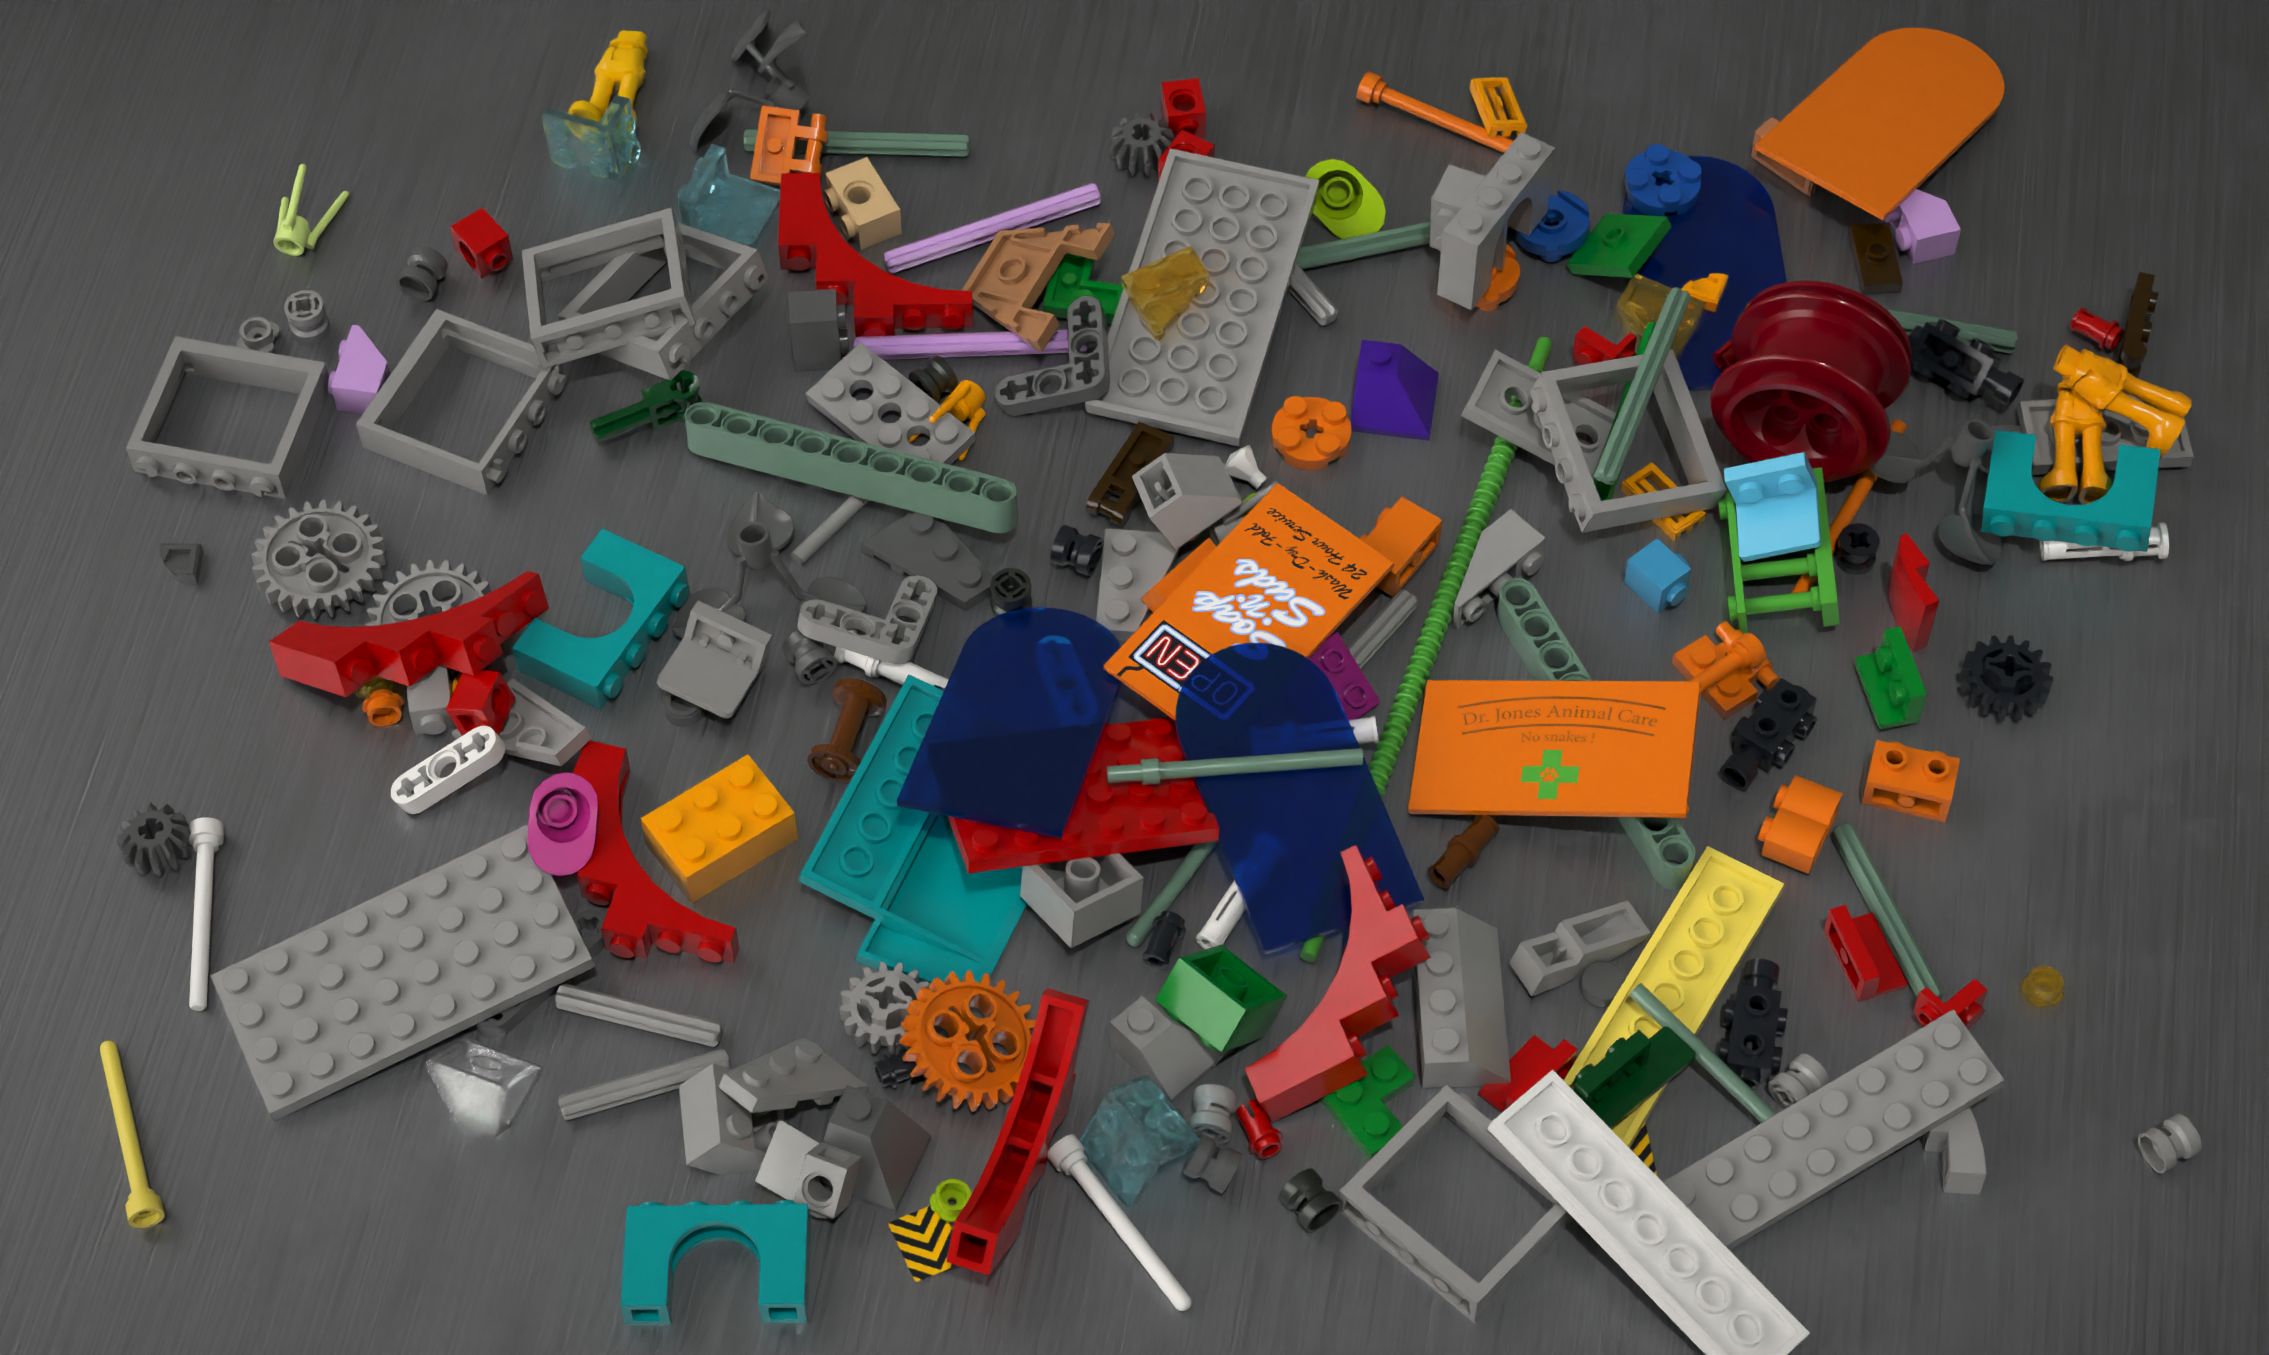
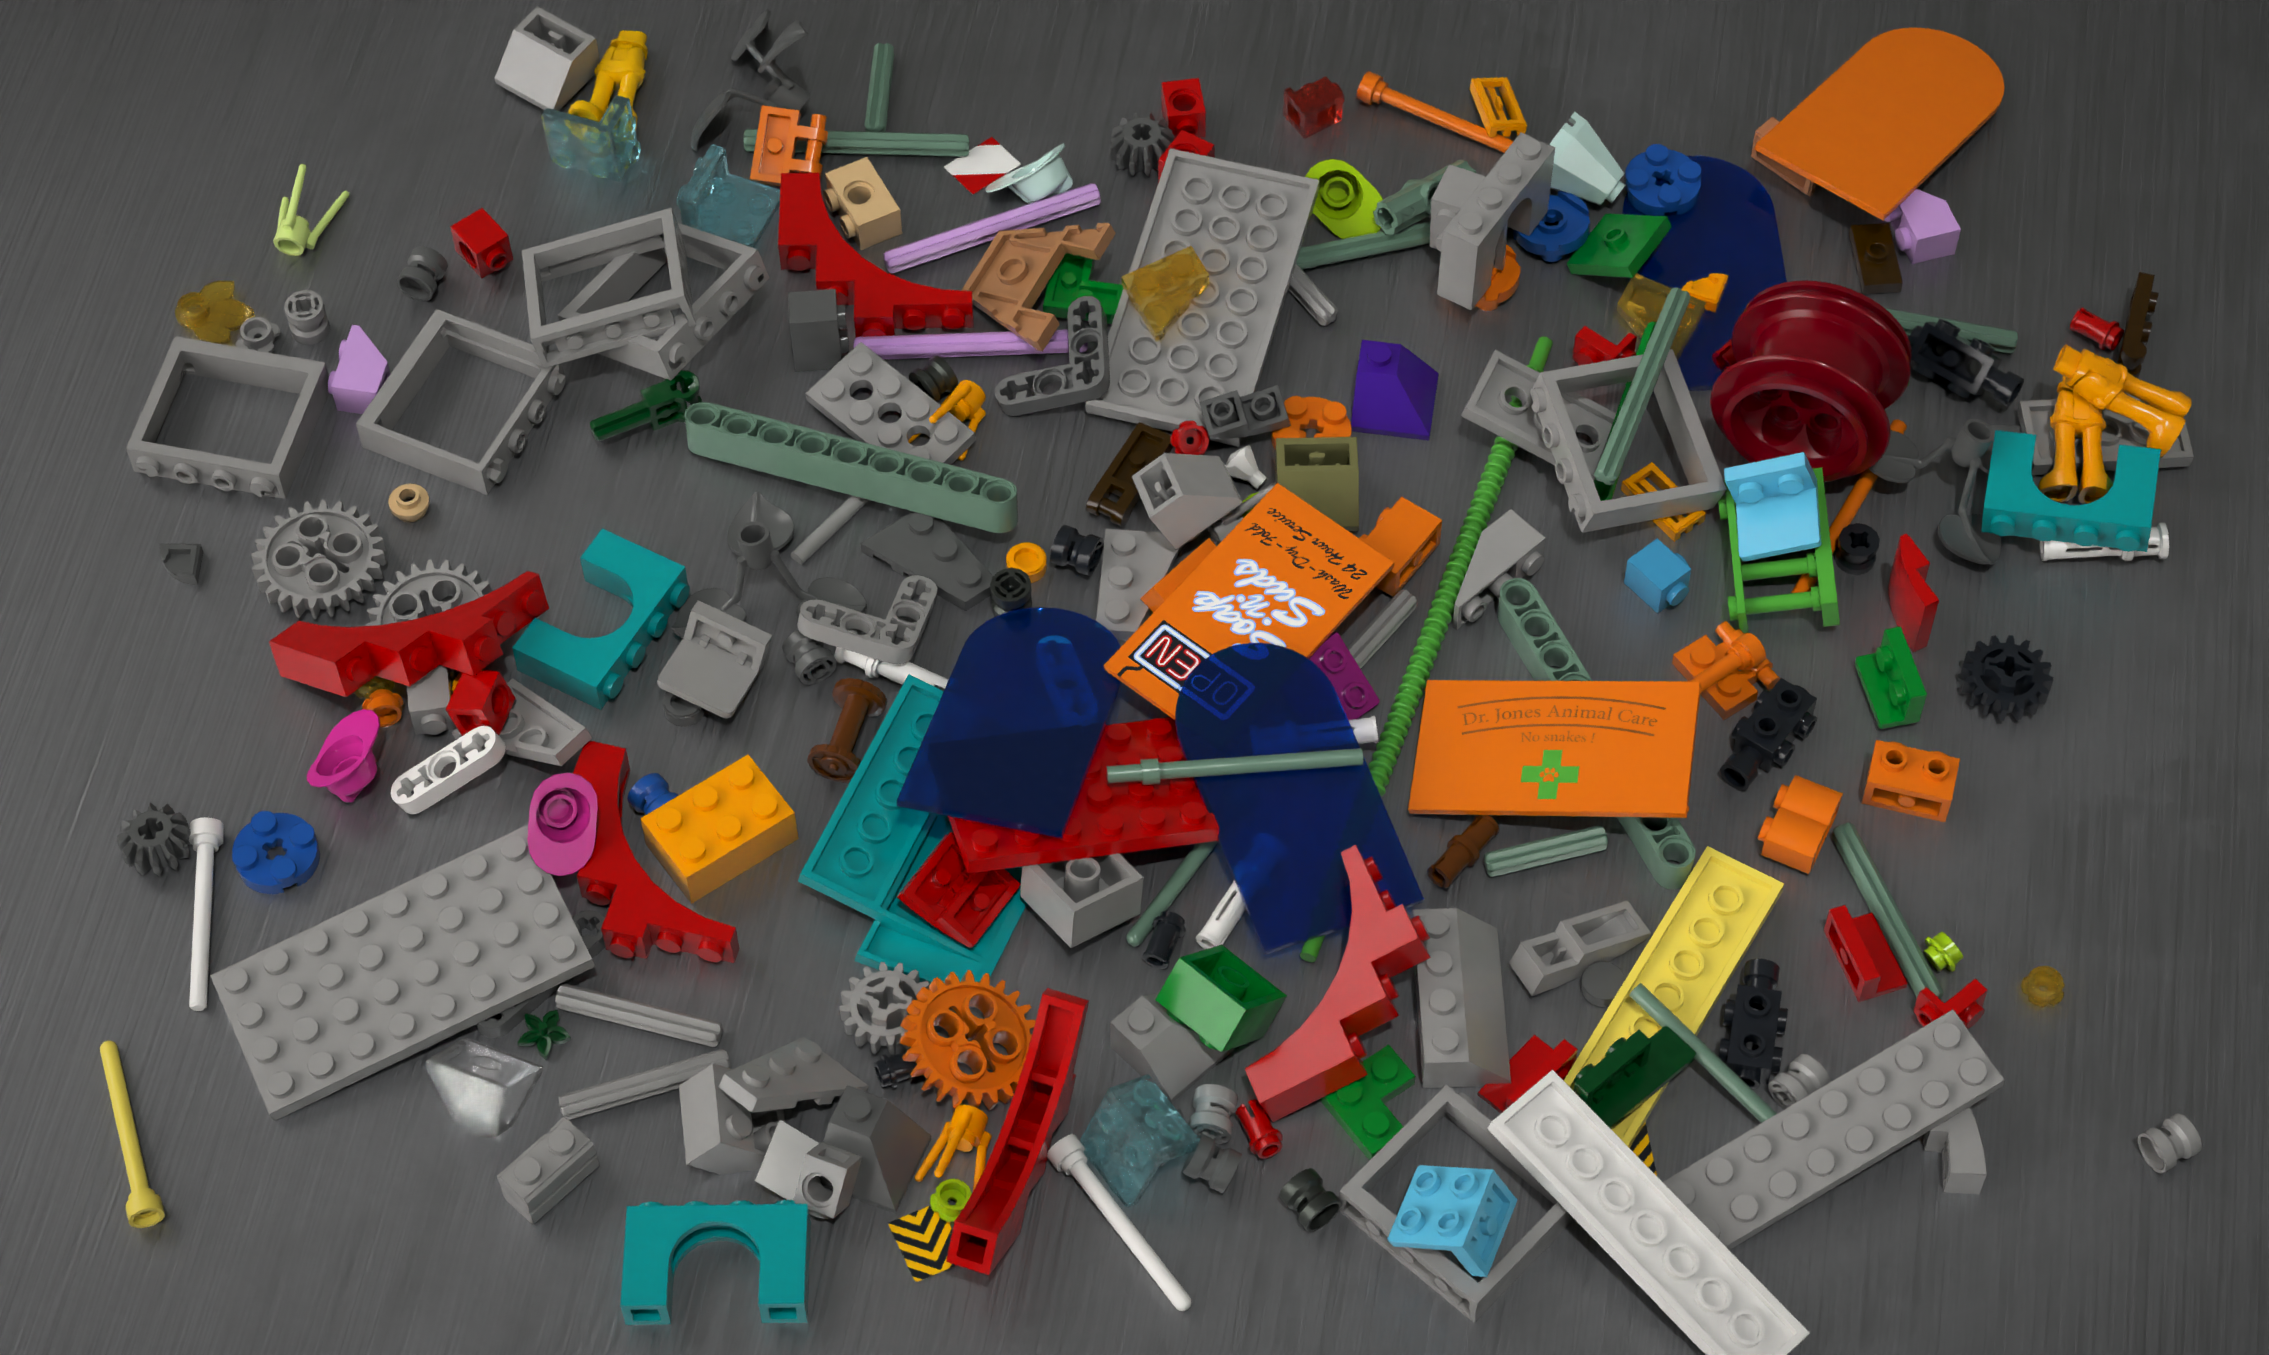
none -> clear yellow plate [175,281,255,345]
none -> blue plate [232,811,320,894]
none -> dark pink piece [307,709,380,803]
none -> tan plate [388,484,430,522]
none -> light grey slope [495,6,600,115]
none -> light grey brick [497,1117,600,1225]
none -> dark green plant [517,1010,571,1060]
none -> blue wheel [627,773,679,815]
none -> sand green axle [864,43,895,132]
none -> red slope [897,832,1021,948]
none -> light orange plant [914,1104,992,1191]
none -> white sticker [944,137,1021,195]
none -> light aqua piece [985,143,1073,203]
none -> light orange tile [1006,542,1047,583]
none -> red plate [1170,420,1209,455]
none -> dark grey slope [1199,385,1291,440]
none -> olive slope [1275,437,1359,531]
none -> clear red brick [1283,76,1344,139]
none -> sand green piece [1373,160,1476,234]
none -> medium azure bracket [1388,1165,1518,1277]
none -> sand green axle [1484,825,1608,877]
none -> light aqua cone [1549,112,1625,206]
none -> lime plate [1923,932,1963,972]

